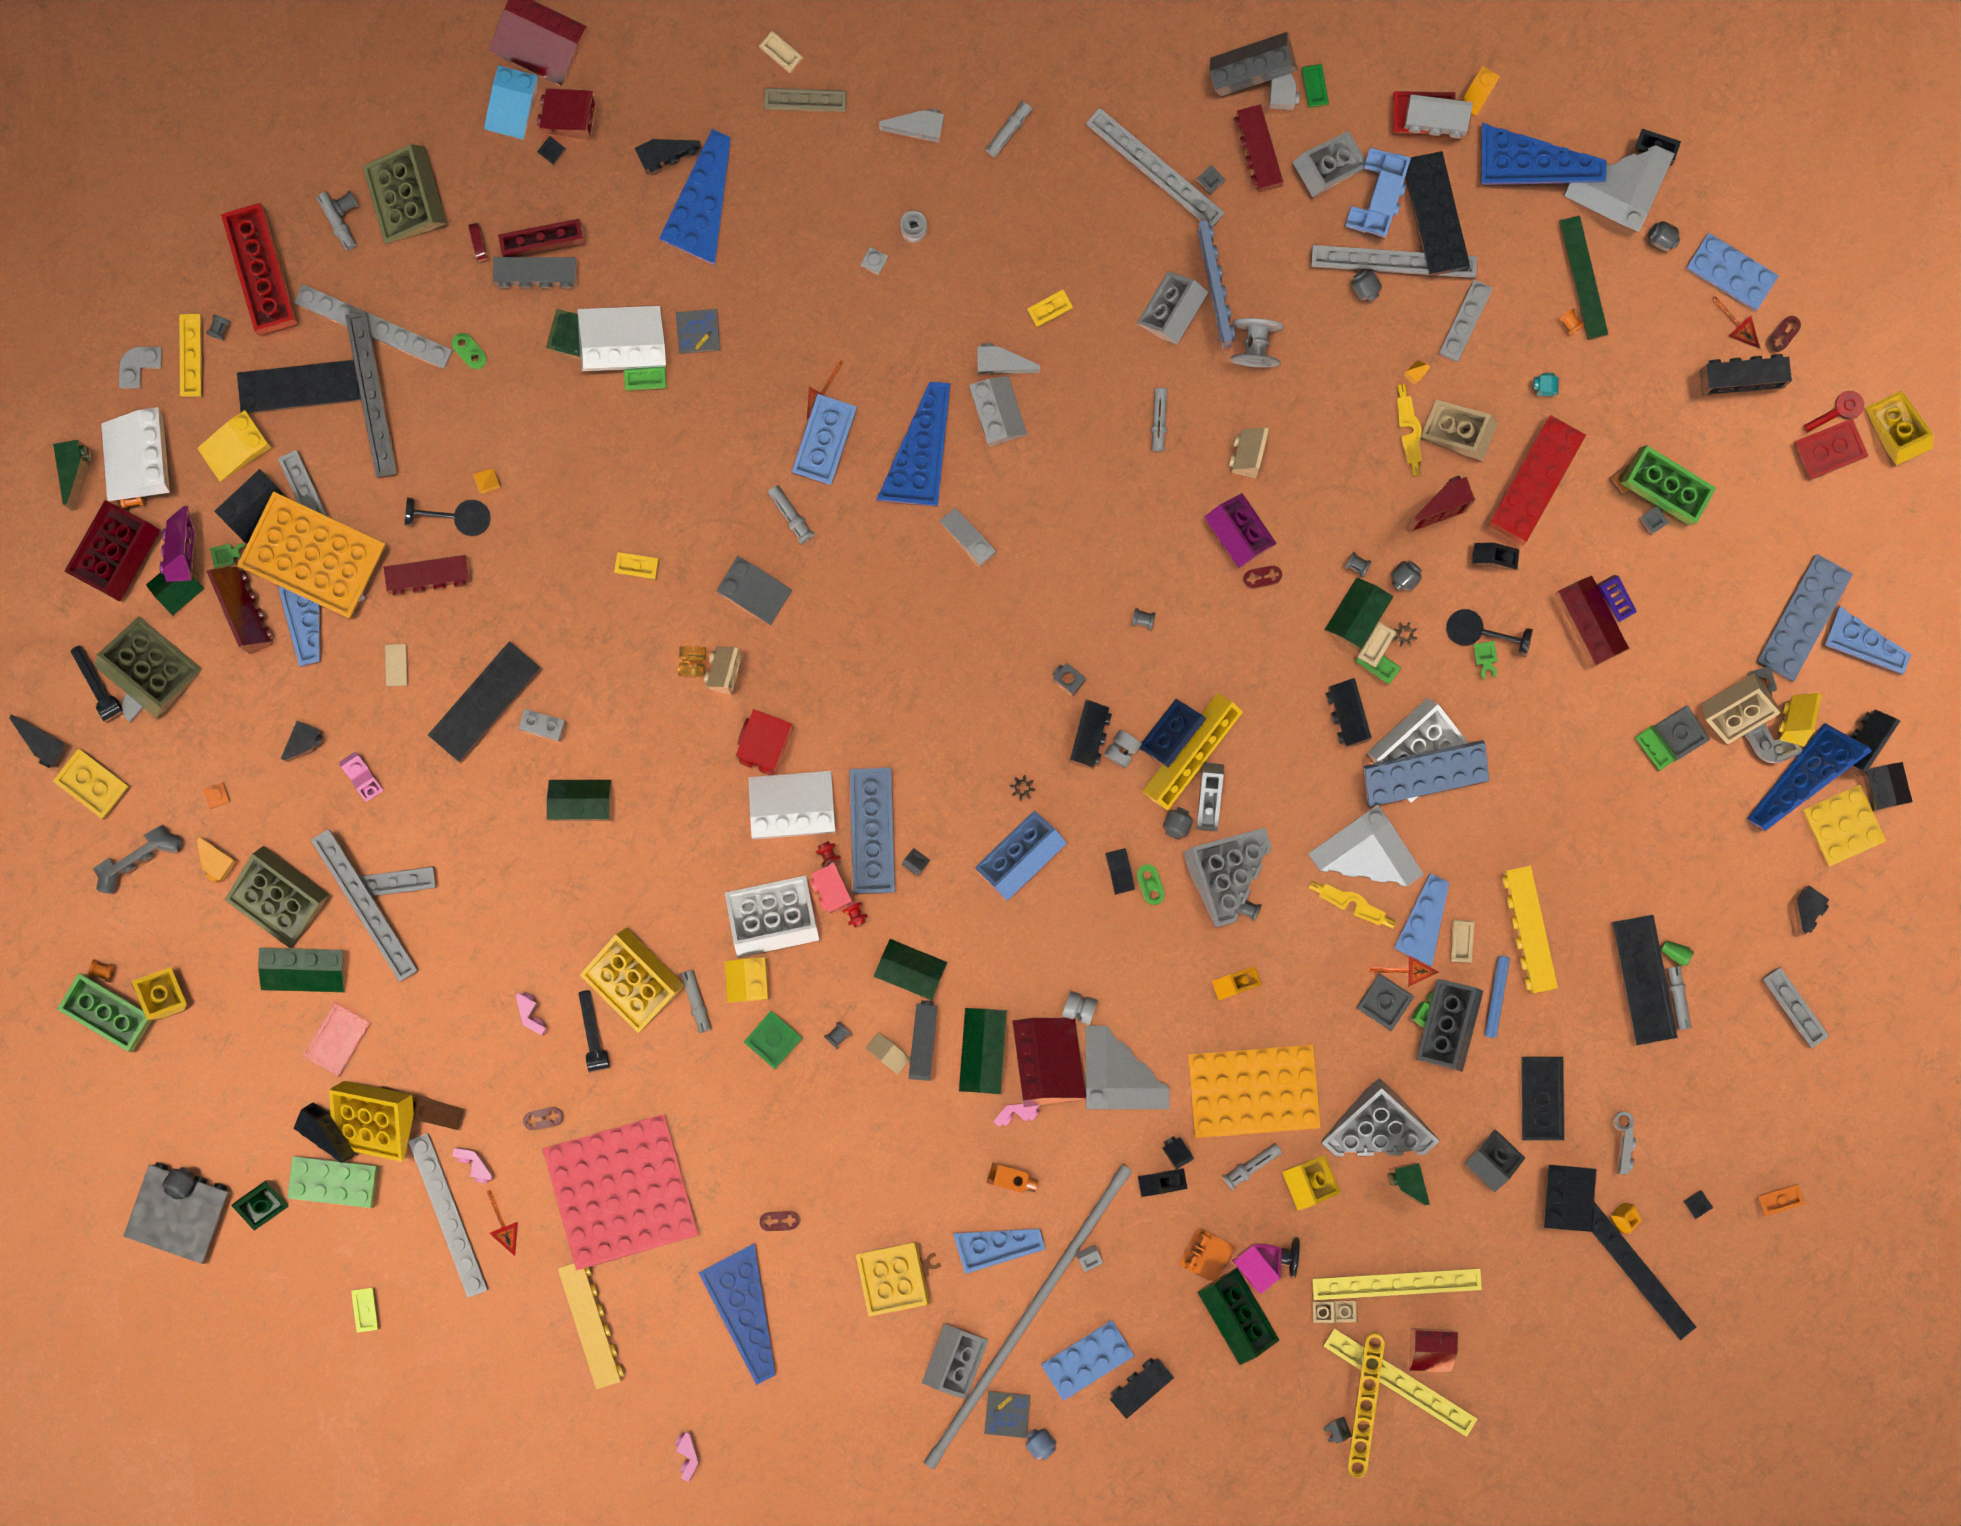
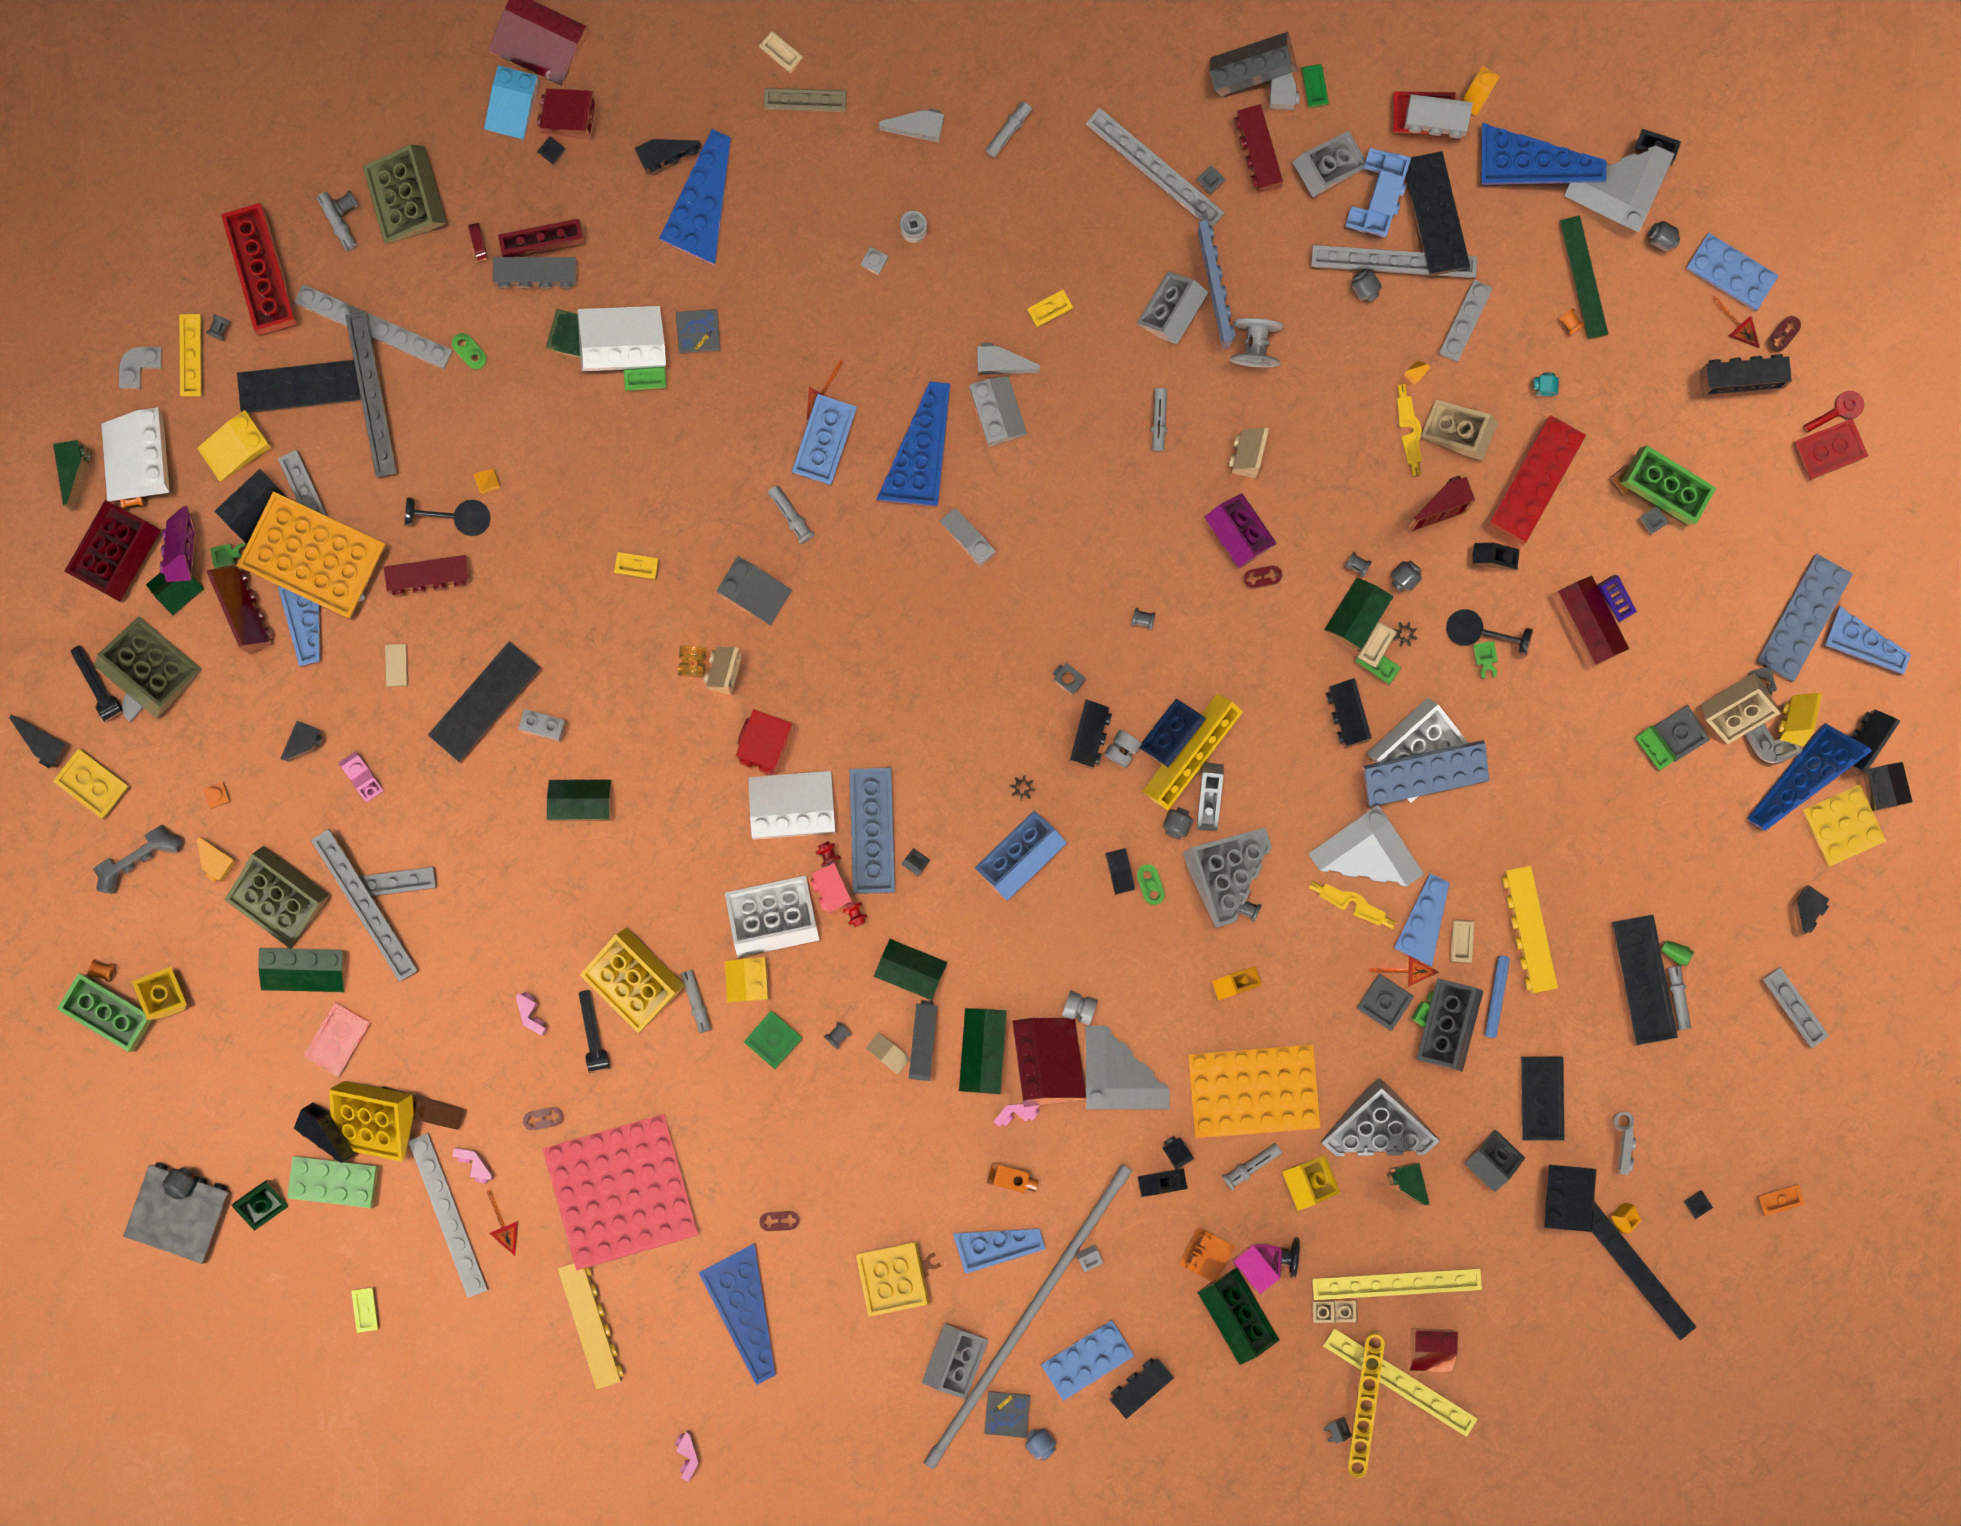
yellow slope [1865,390,1934,466] -> none

